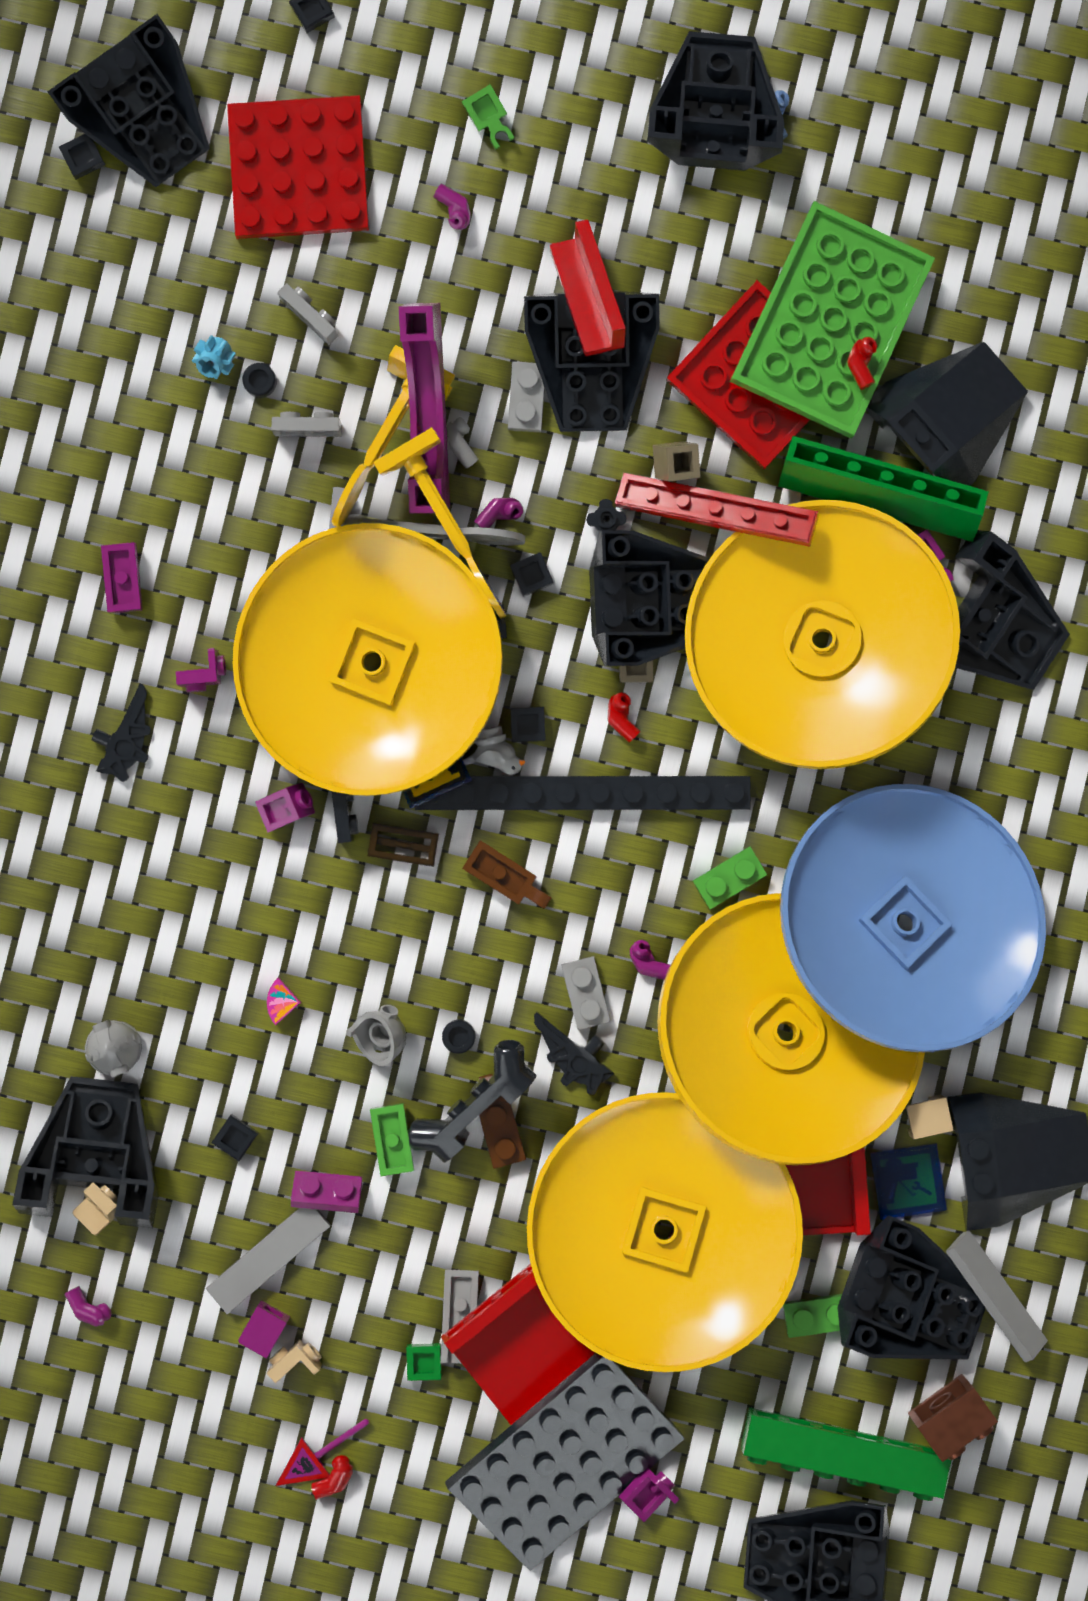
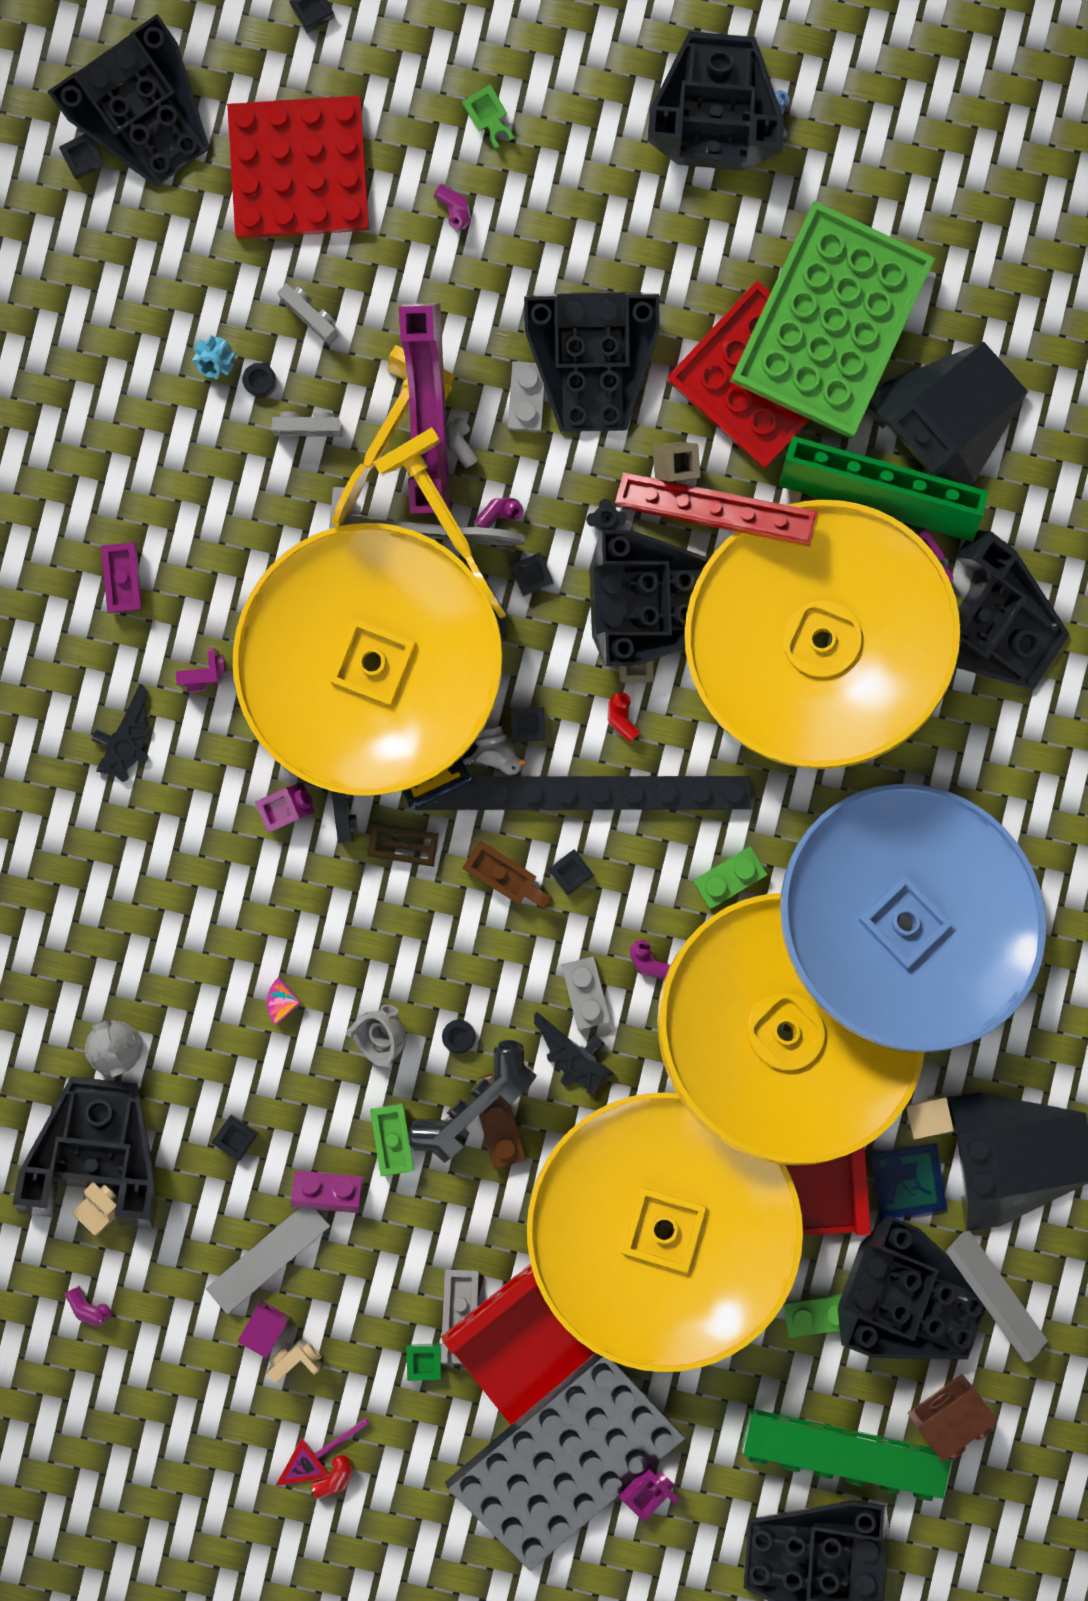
red panel [550,219,626,356] -> none
red arm [847,337,877,390] -> none
none -> black tile [548,849,594,896]

